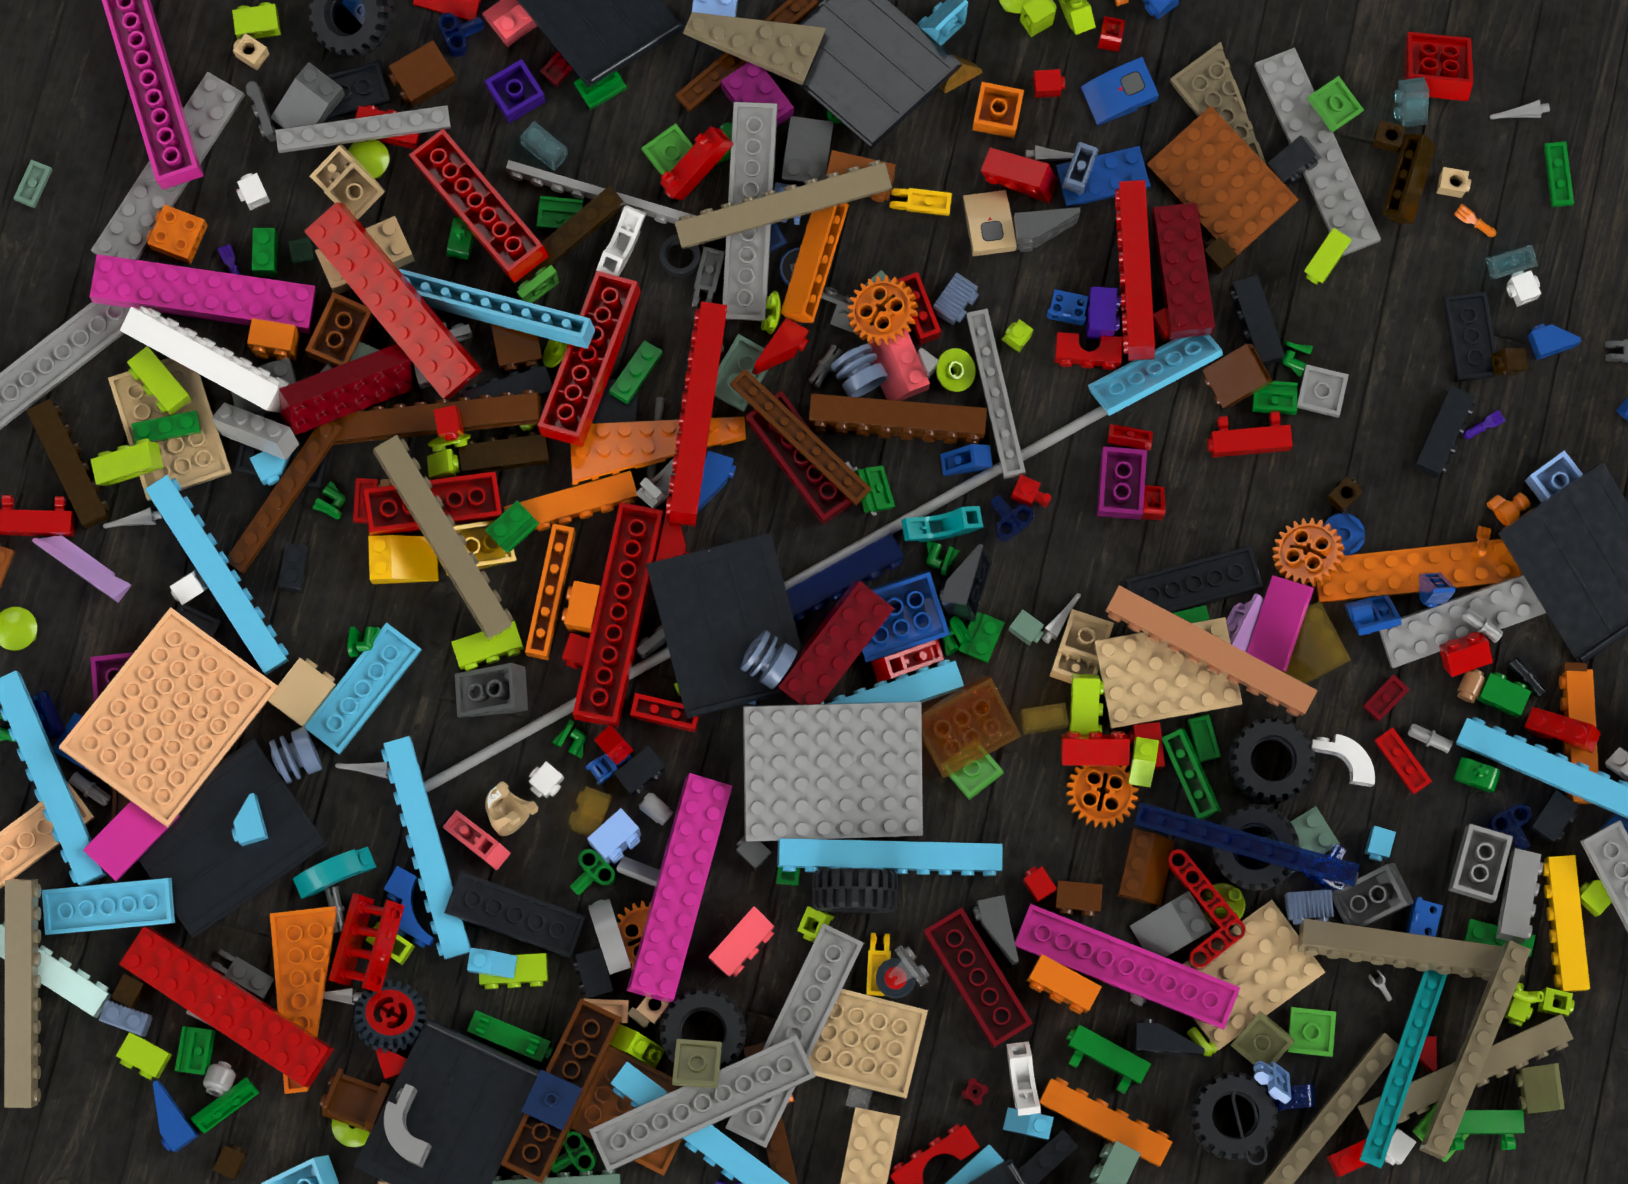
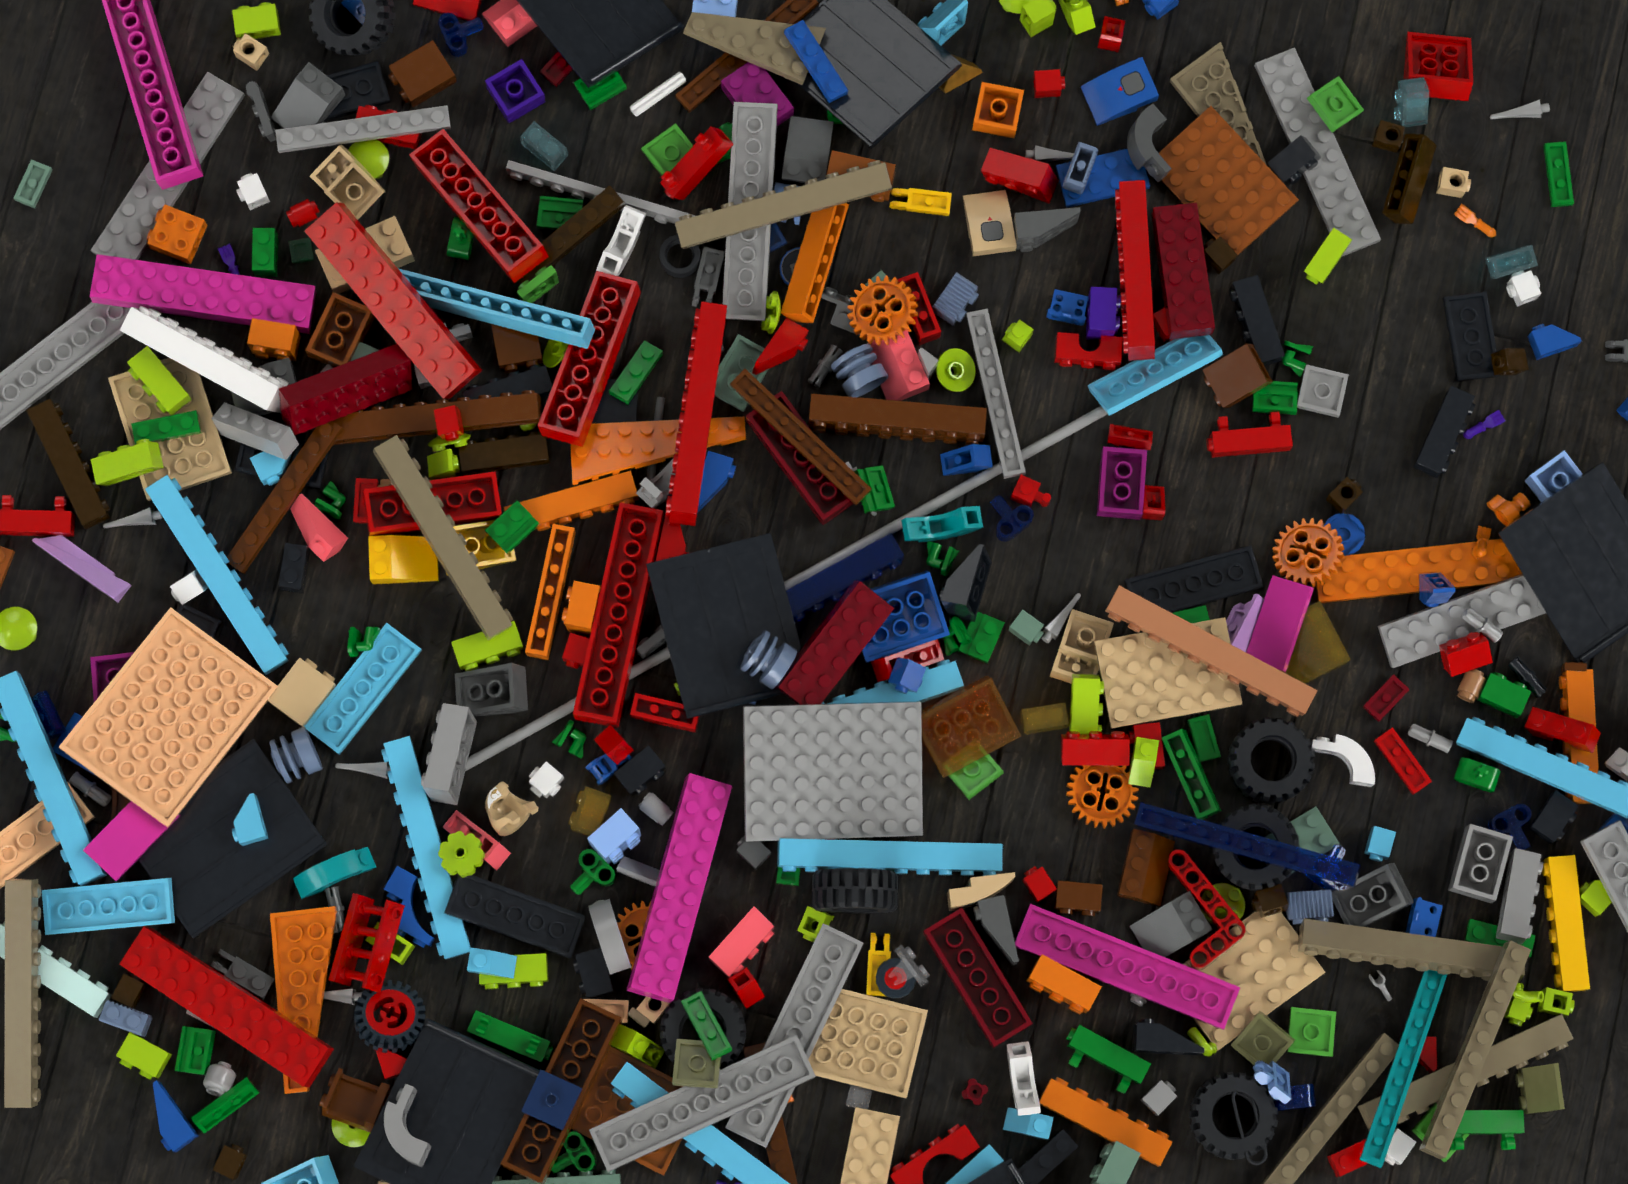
blue plate [1345,595,1402,636] -> none
none -> red brick [286,199,320,227]
none -> coral slope [290,493,348,562]
none -> light grey brick [421,703,477,805]
none -> lime plant [438,831,485,878]
none -> white axle [630,72,686,116]
none -> green tile [681,991,732,1061]
none -> red brick [728,967,765,1009]
none -> blue plate [784,20,849,103]
none -> blue brick [888,658,926,694]
none -> tan slope [947,872,1015,911]
none -> dark grey arch [1127,104,1172,182]
none -> light grey brick [1141,1080,1177,1116]
none -> dark brown brick [1252,884,1289,918]

